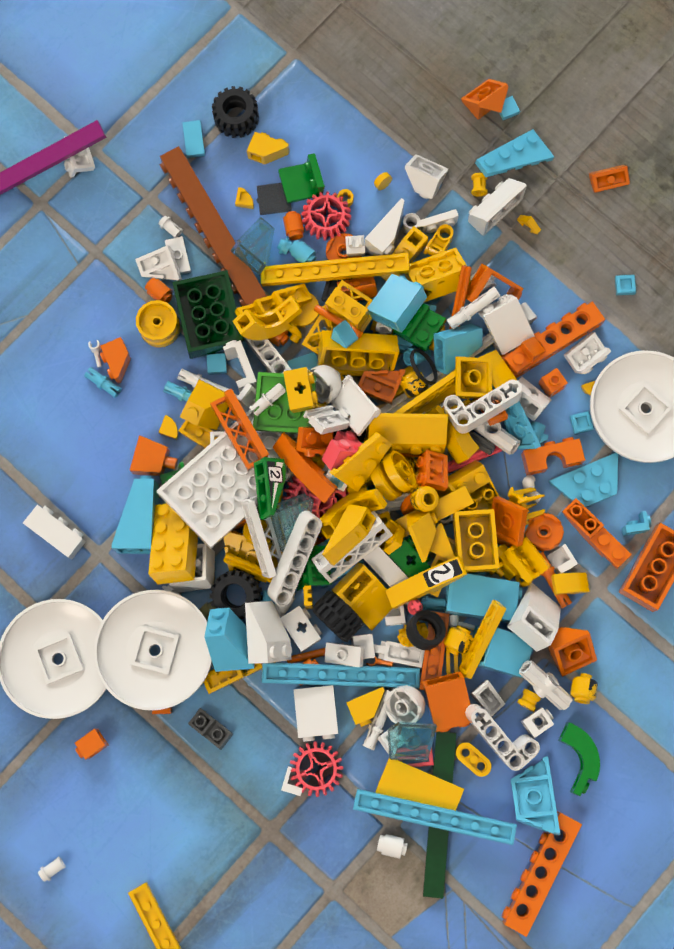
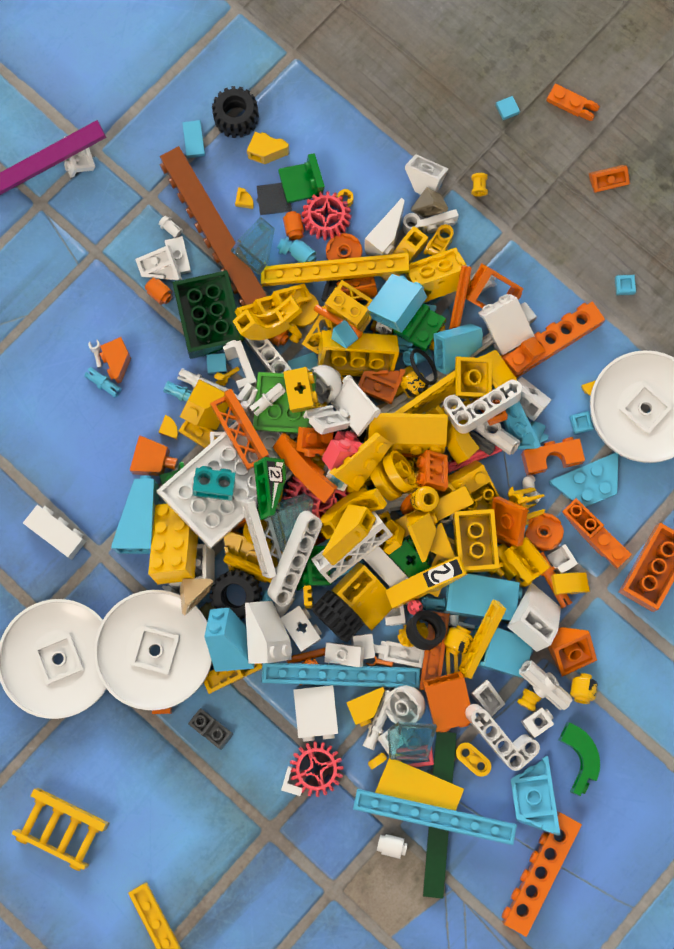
white pin [38,856,66,882] -> none
orange brick [75,729,109,760] -> none
yellow wheel [136,300,180,348] -> none
white tile [345,235,365,257] -> none
yellow tile [374,172,392,190] -> none
white pin [447,286,501,330] -> none
orange slope [461,79,508,120] -> none
white slope [468,178,527,236] -> none
medium azure wing [475,129,554,177] -> none
yellow tile [517,215,541,234] -> none
orange brick [538,368,568,398] -> none
white bracket [564,332,611,374] -> none
medium azure bracket [622,511,651,536] -> none
none -> yellow fence [12,788,109,871]
none -> tan slope [180,579,213,616]
none -> teal brick [192,466,236,501]
none -> yellow hand [214,366,240,386]
none -> white hand [241,388,258,413]
none -> yellow tile [368,752,388,770]
none -> dark tan slope [411,187,448,218]
none -> orange hinge [546,83,600,121]

